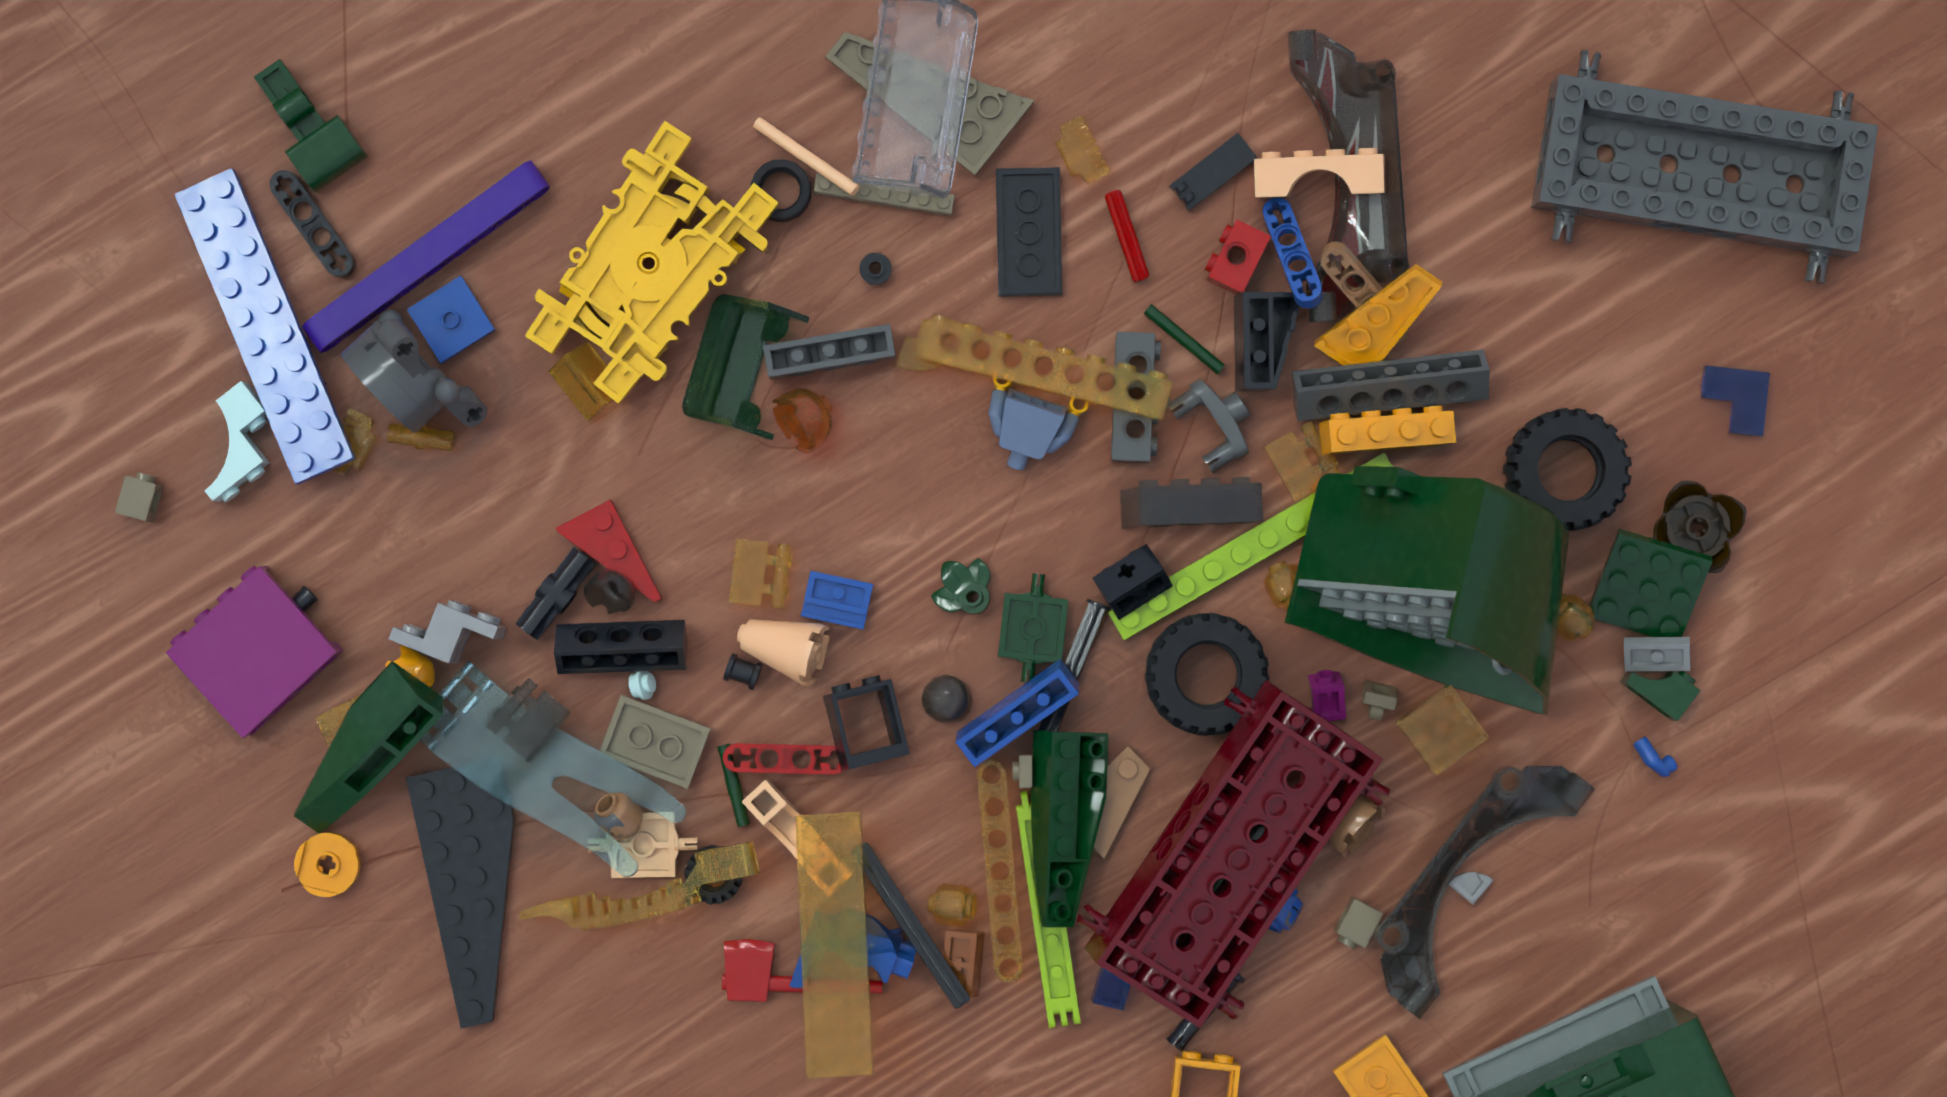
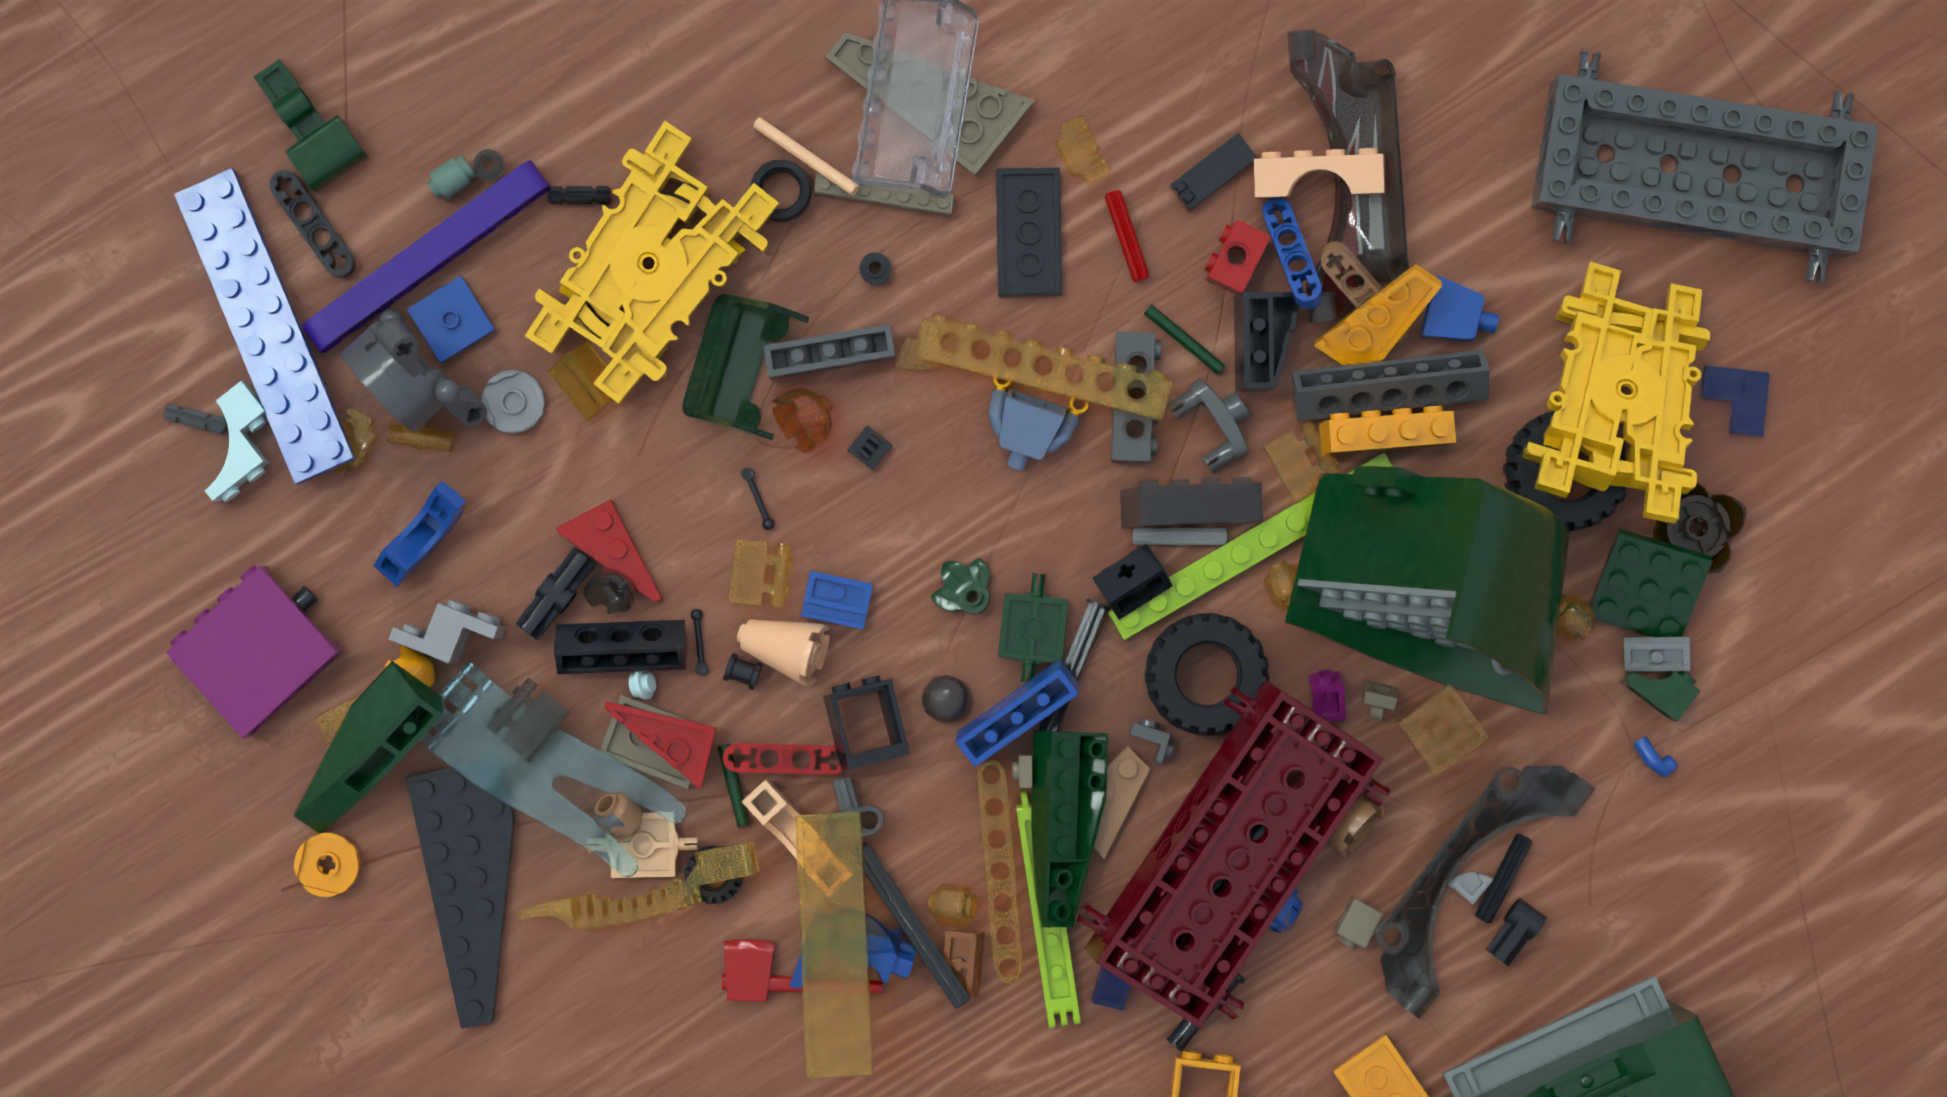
dark tan brick [115,472,164,522] -> none
none -> dark grey axle [164,404,227,434]
none -> blue arch [373,481,466,587]
none -> sand green brick [427,155,476,200]
none -> clear smoke plate [473,149,505,182]
none -> light grey tile [481,370,546,434]
none -> black axle [548,186,611,204]
none -> red wing [604,701,717,788]
none -> black hinge [690,609,708,675]
none -> black hinge [741,468,775,530]
none -> dark grey beam [823,777,884,843]
none -> black tile [847,425,892,471]
none -> dark grey bracket [1129,718,1174,765]
none -> light grey axle [1132,528,1227,545]
none -> blue torso [1419,276,1499,342]
none -> black axle [1475,834,1532,923]
none -> black piece [1485,898,1547,967]
none -> yellow piece [1522,262,1710,524]

